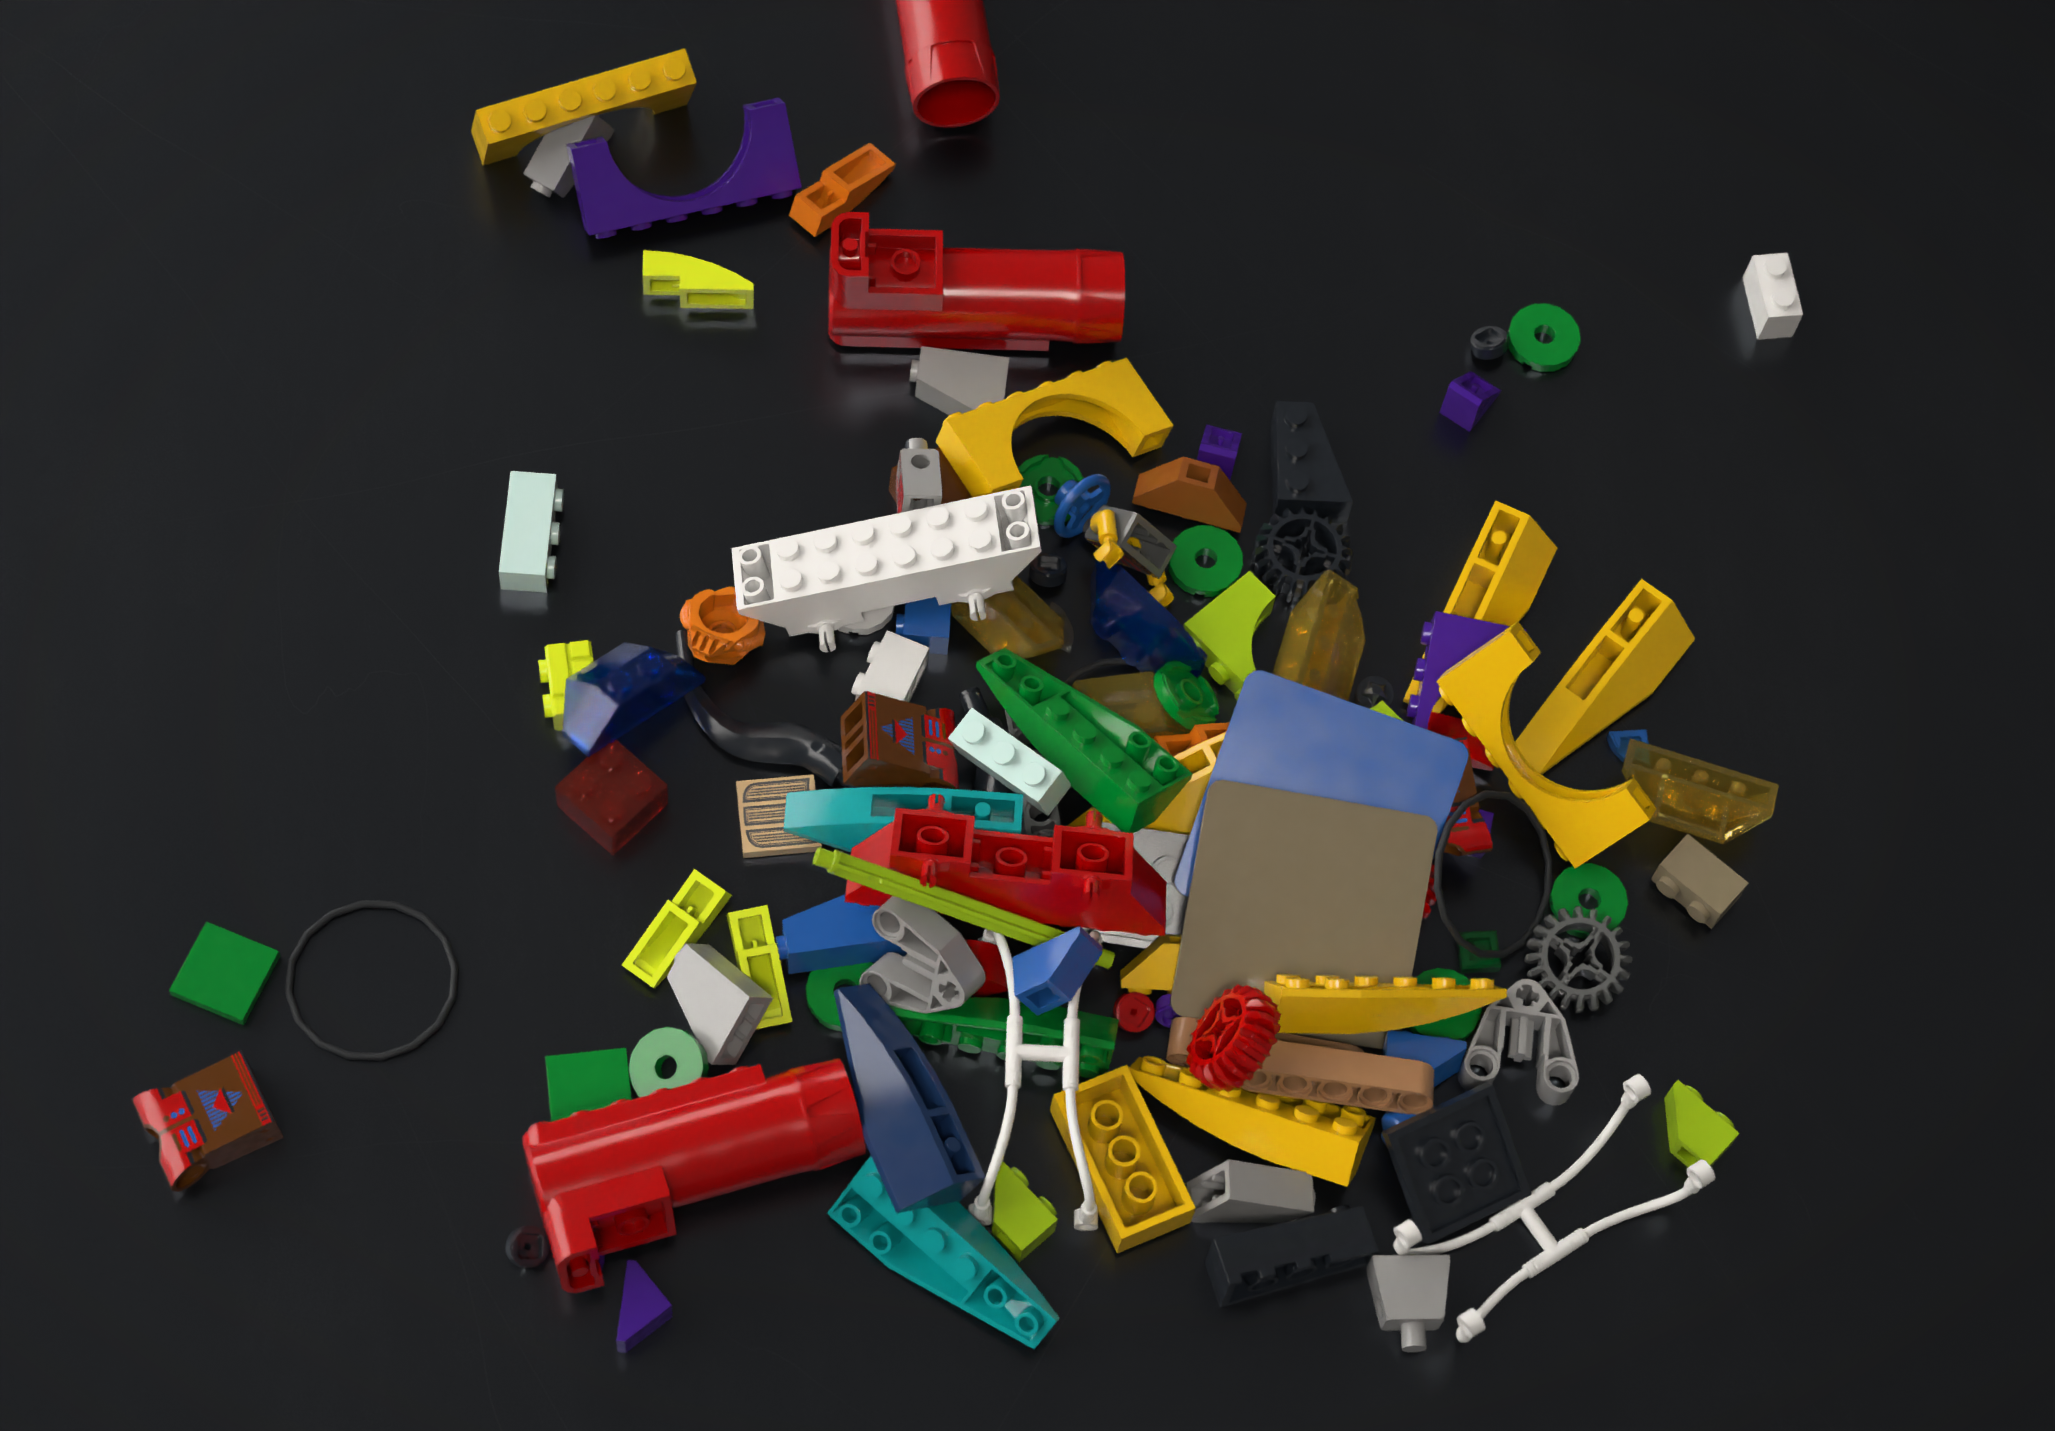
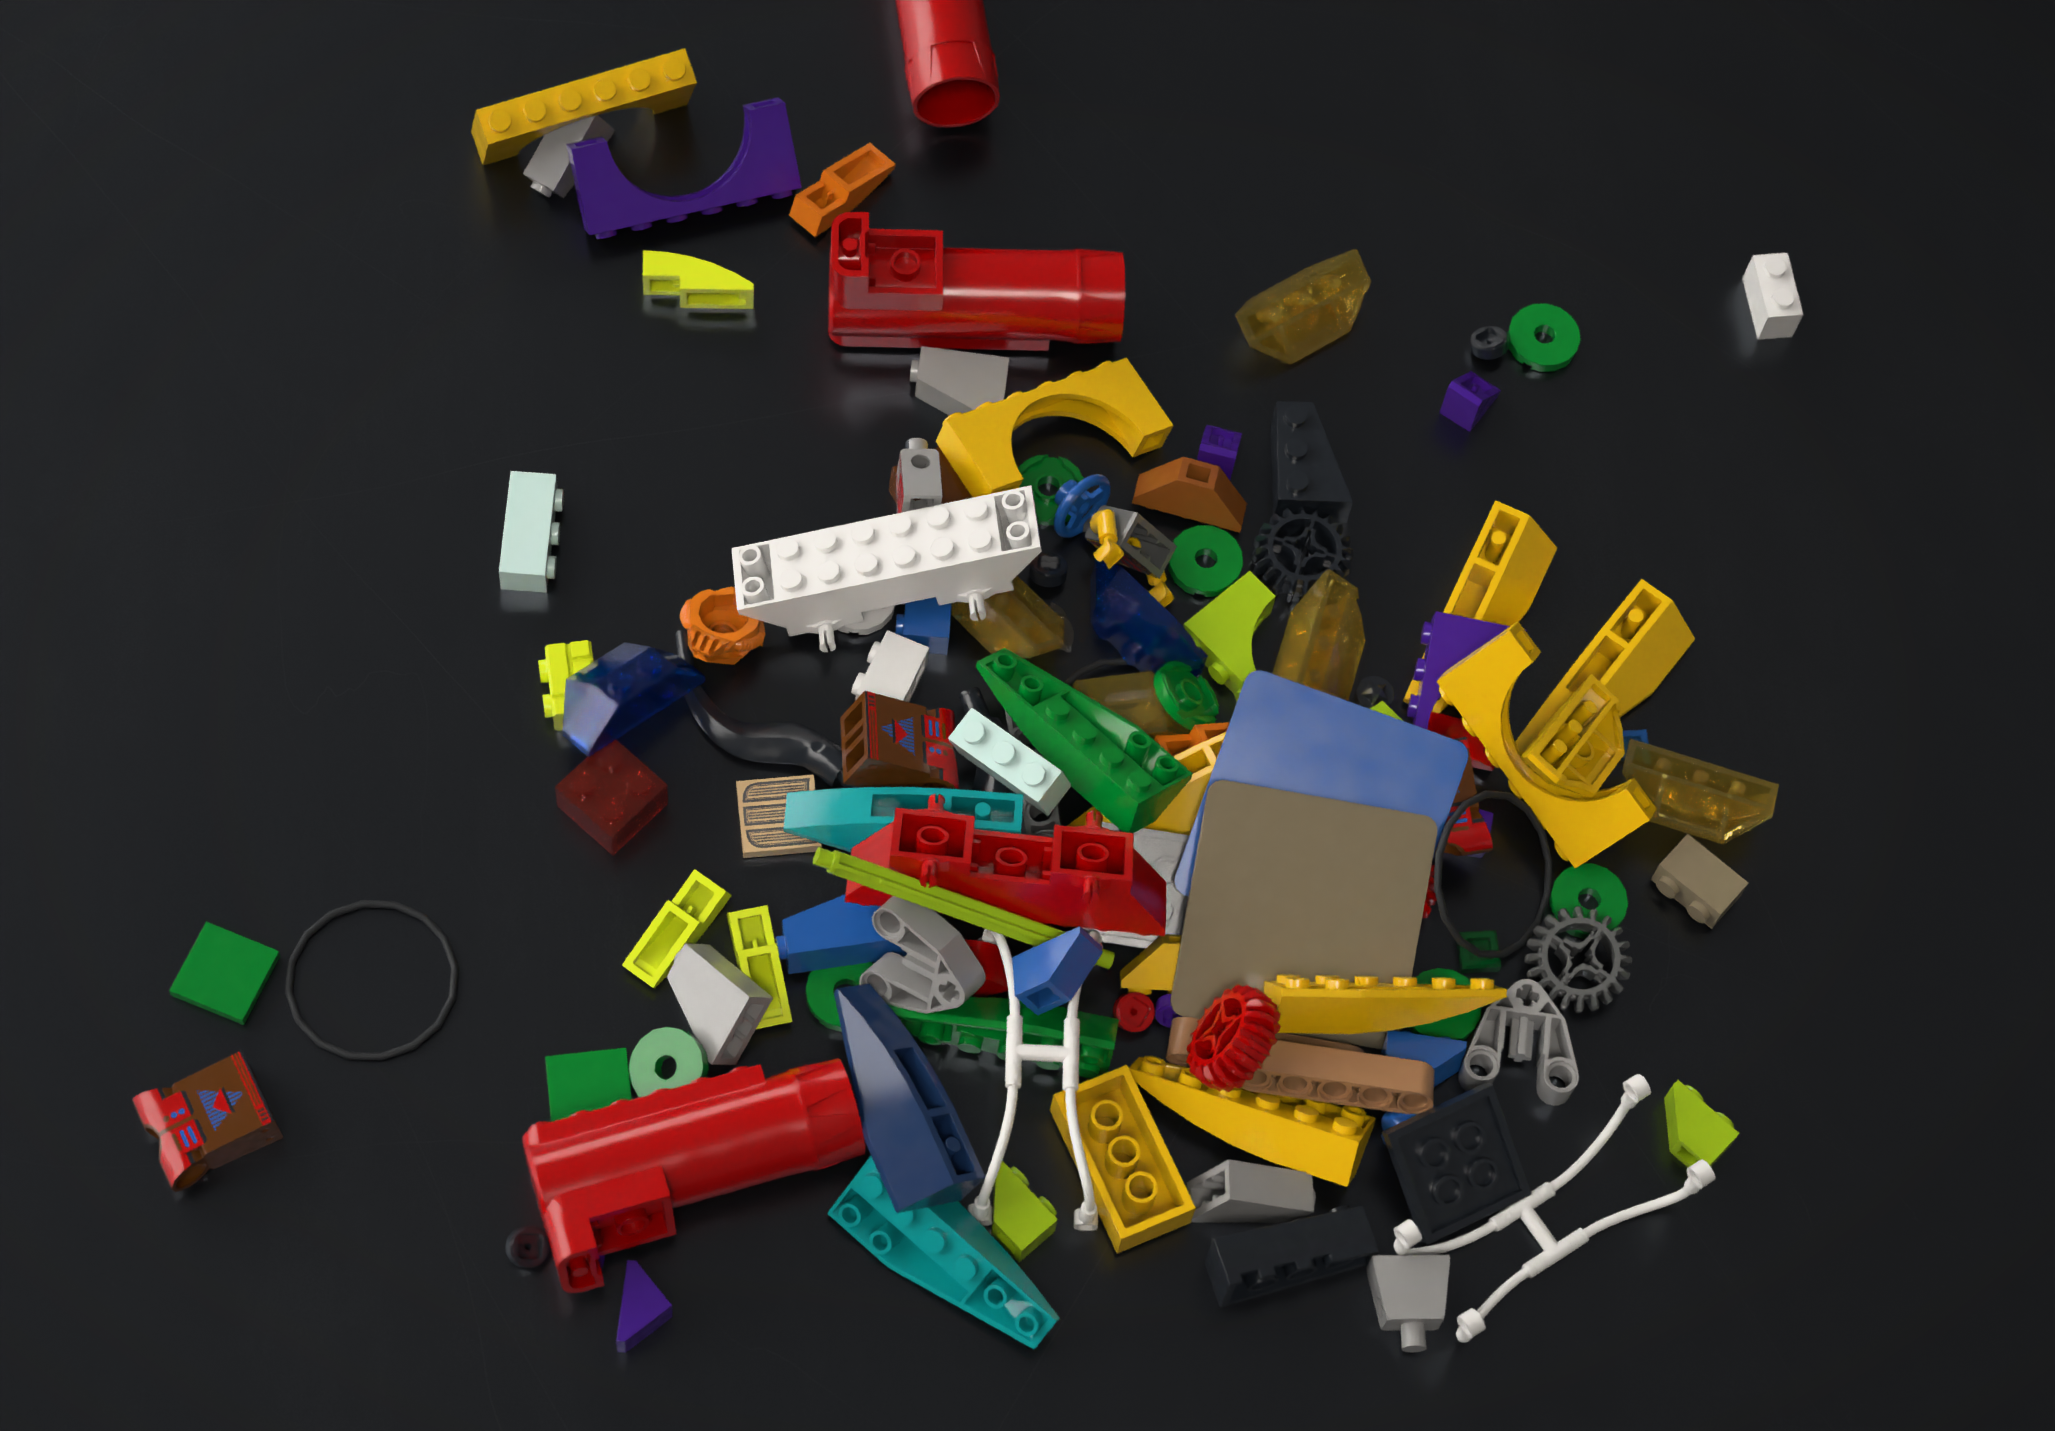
none -> clear yellow wedge [1235,249,1371,364]
none -> yellow wedge [1520,674,1625,798]

